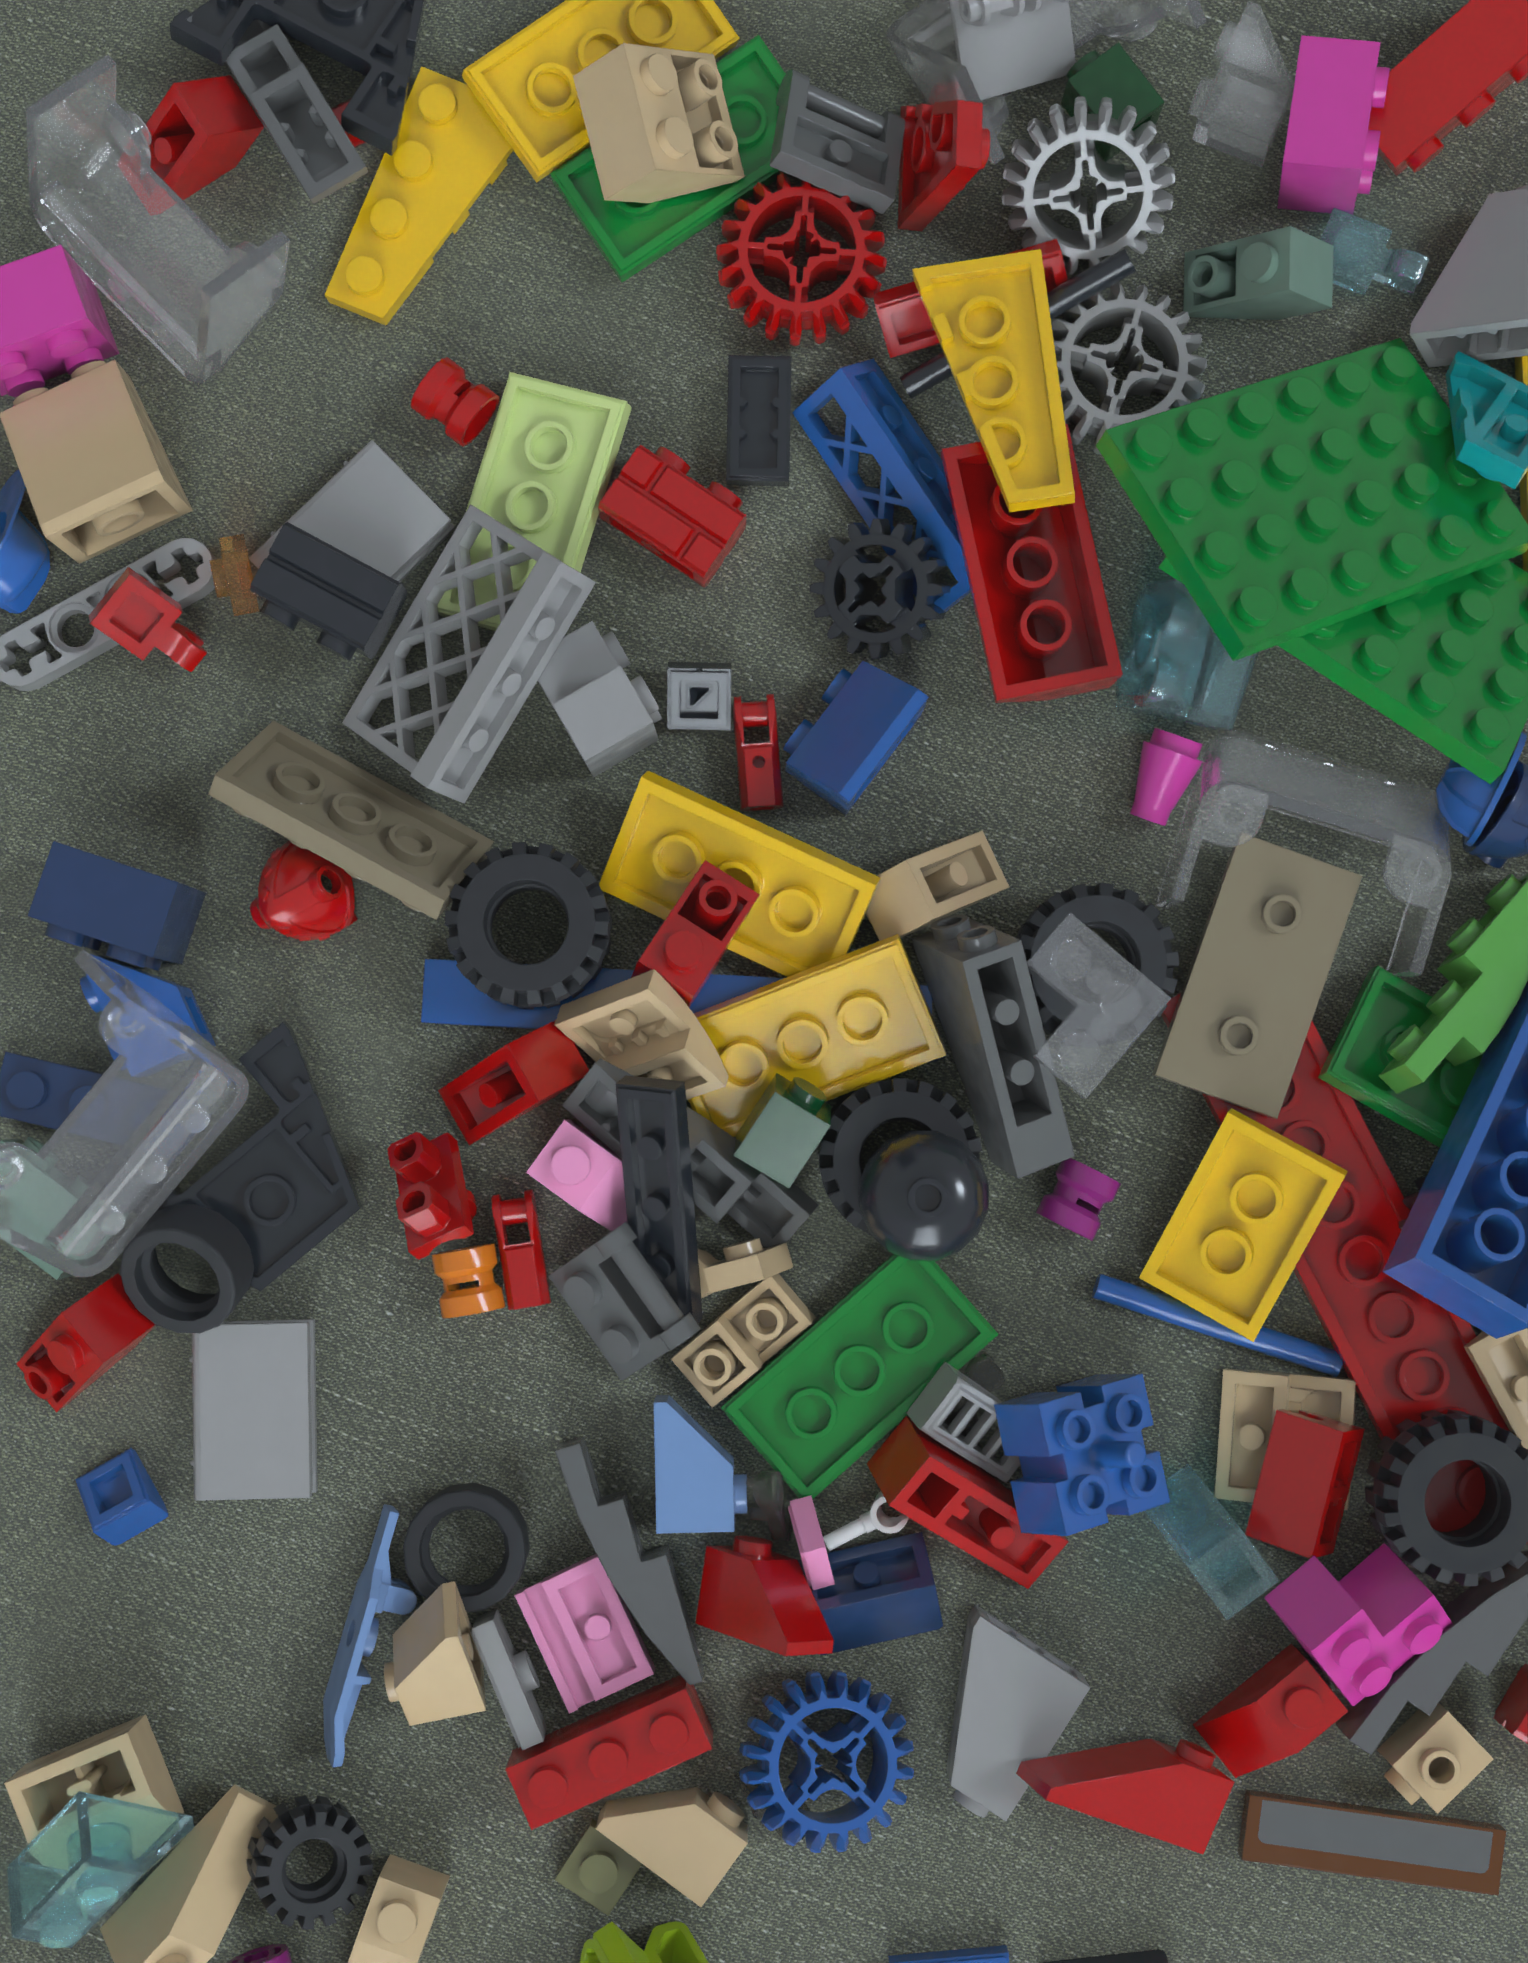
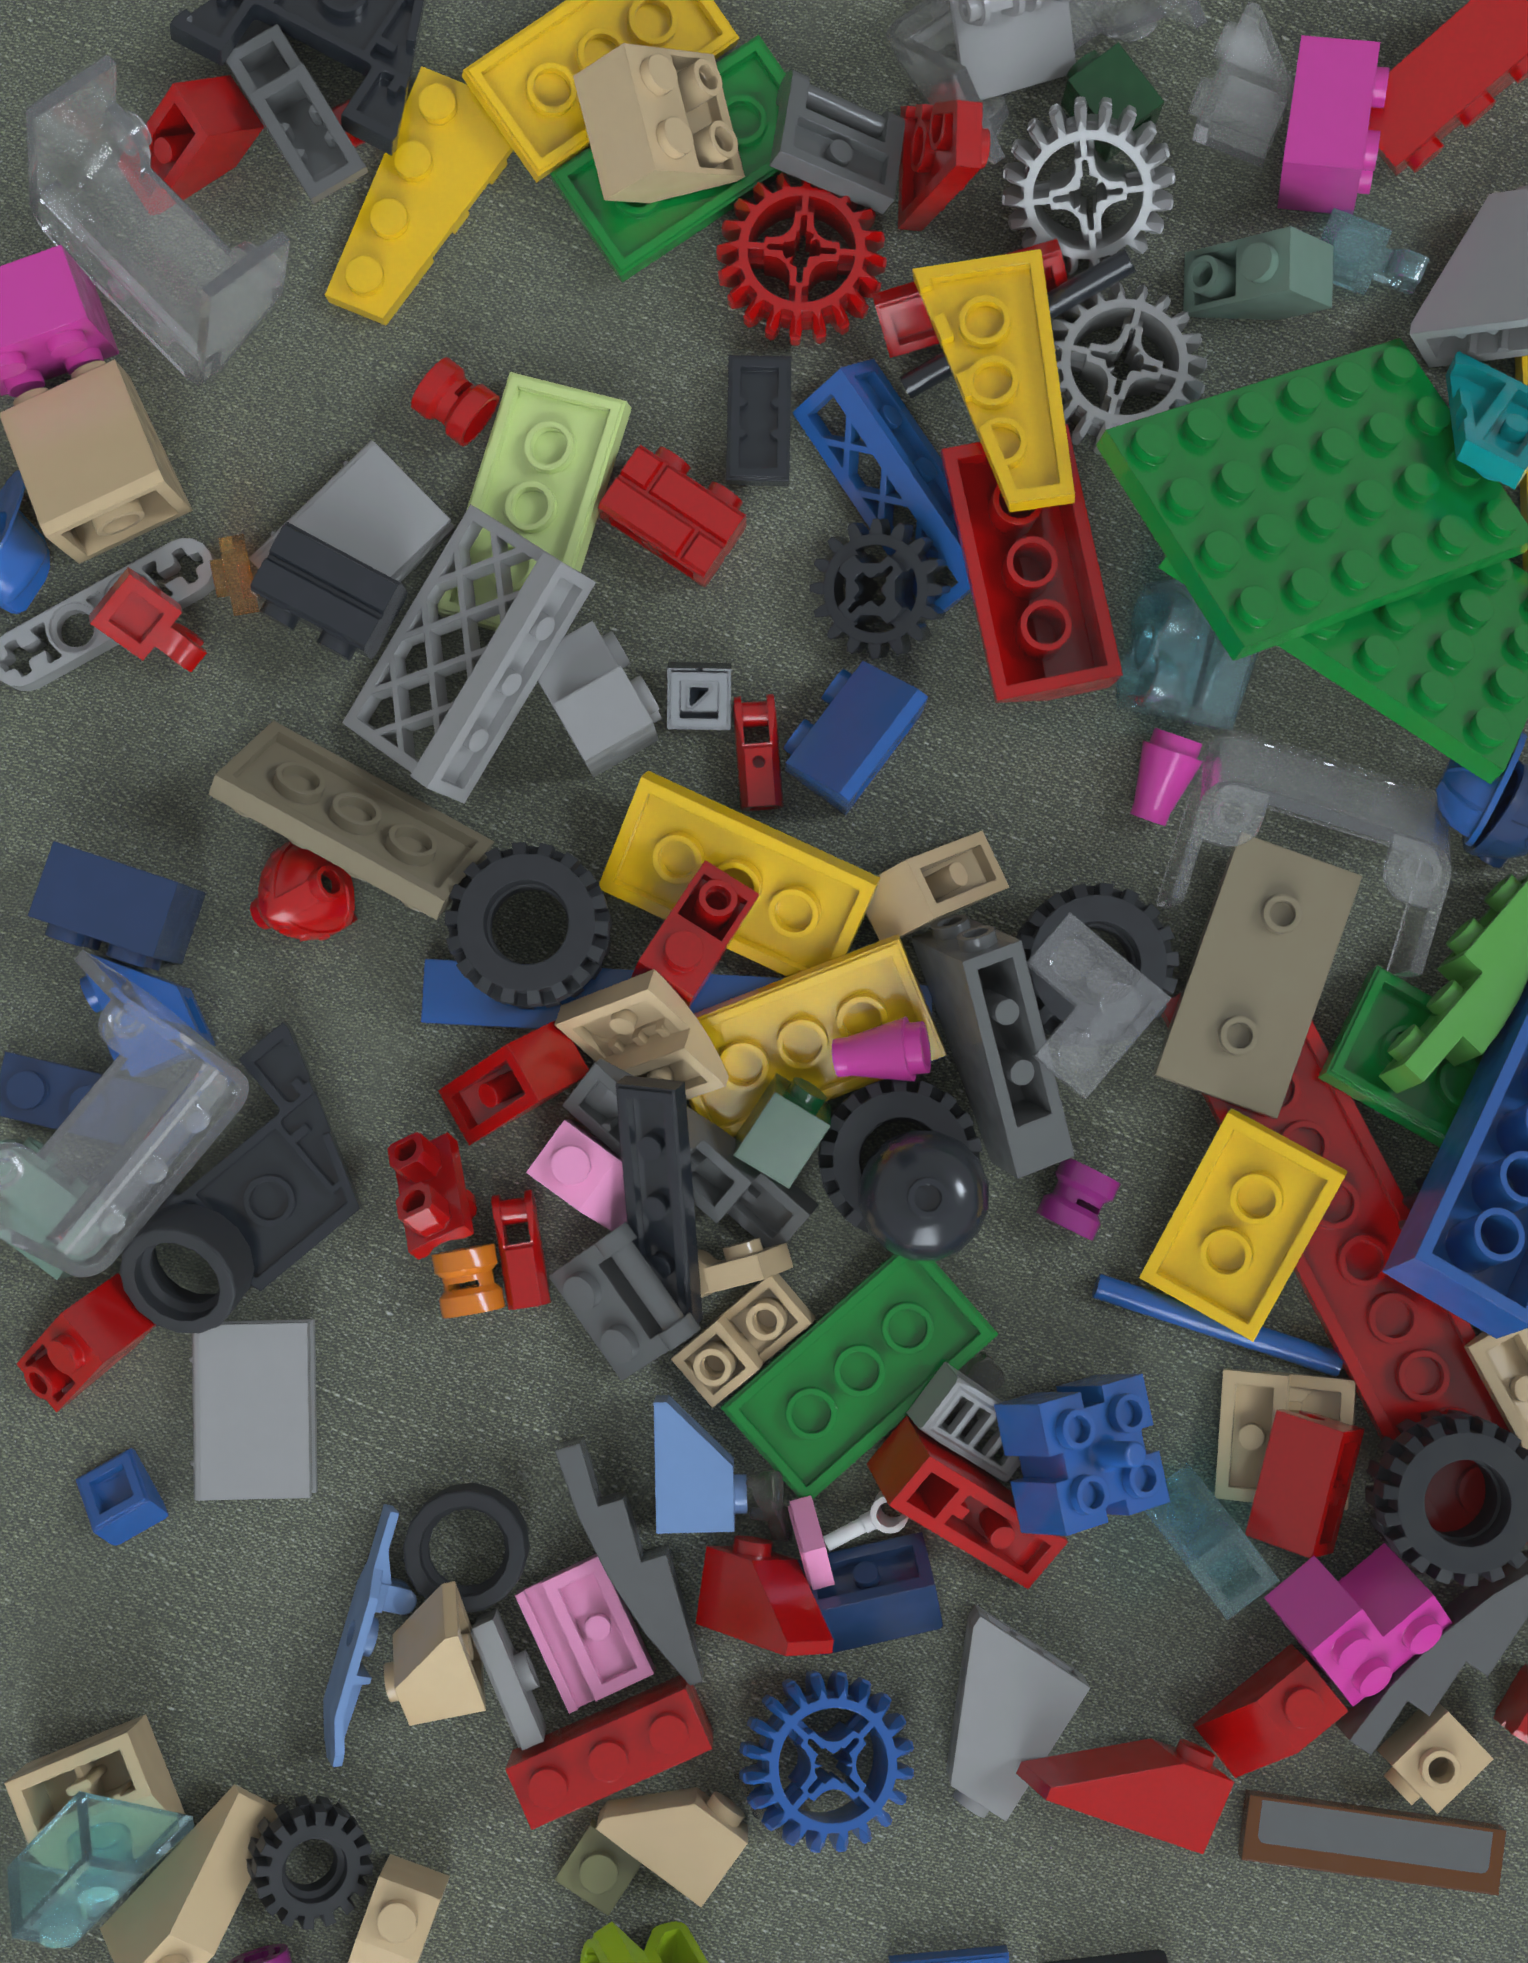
none -> dark pink cone [832,1017,931,1081]

